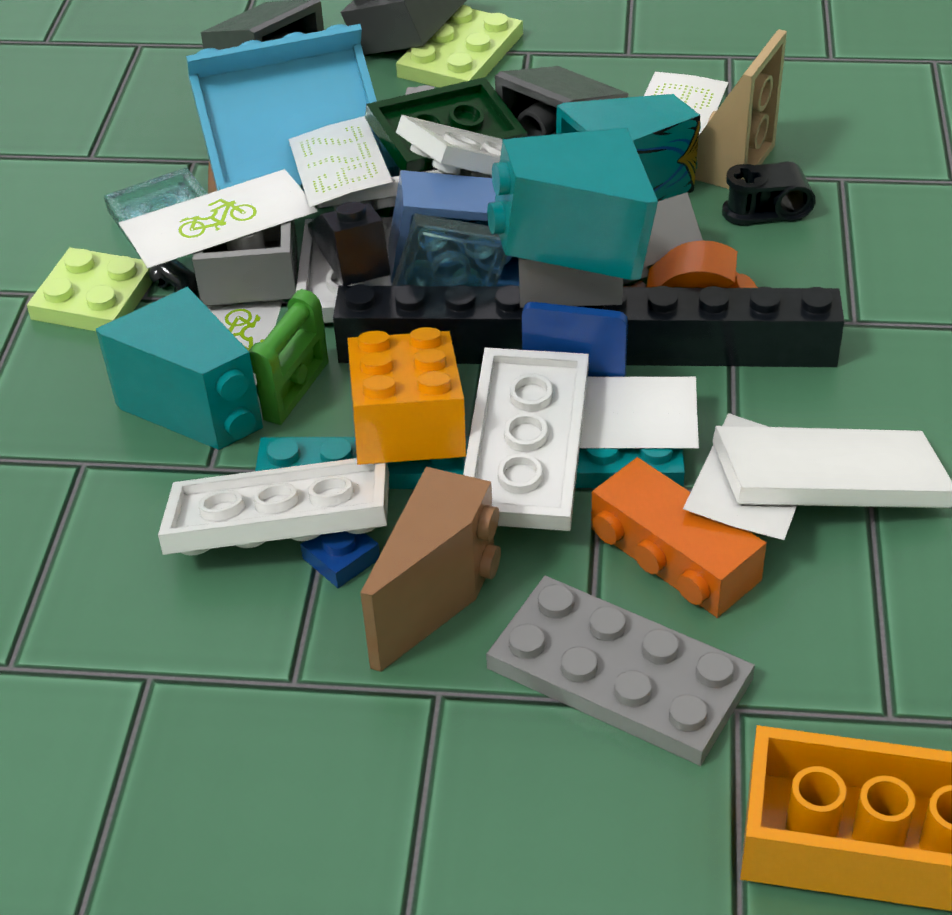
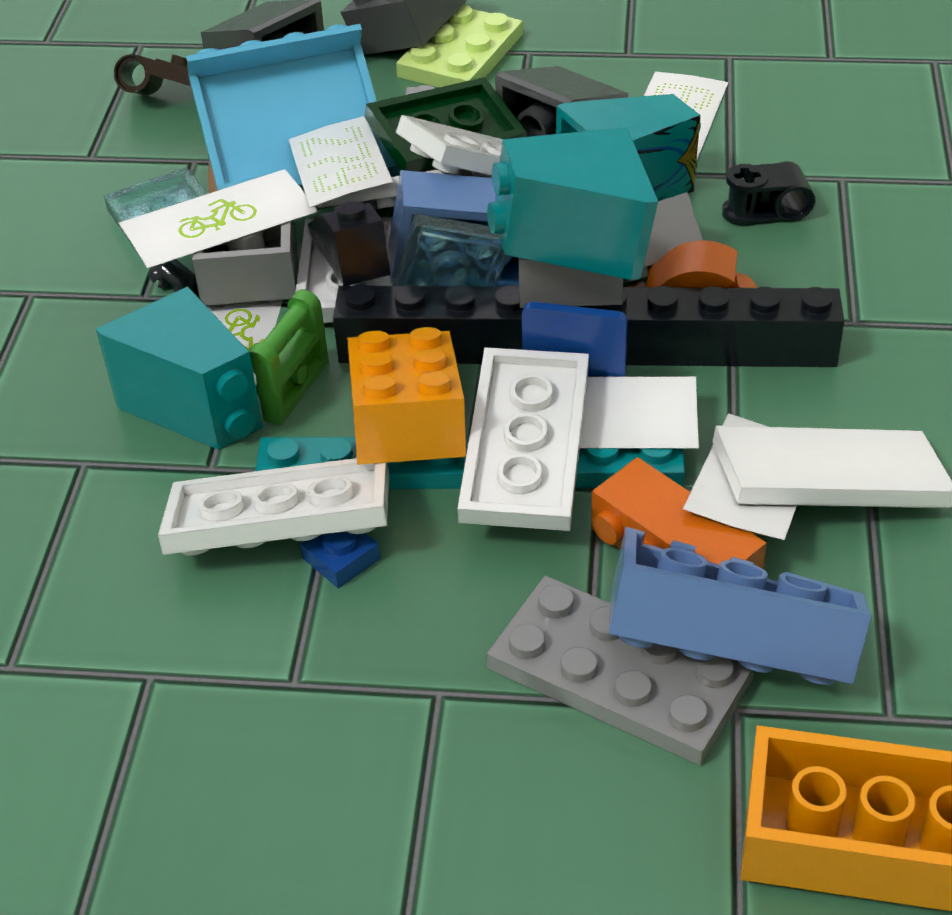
yellowish green plate [27,247,153,331] -> none
medium nougat slope [360,467,501,671] -> none
tan slope [695,29,787,189] -> none
none -> dark brown plate [114,54,191,95]
none -> medium blue wedge [609,526,871,685]

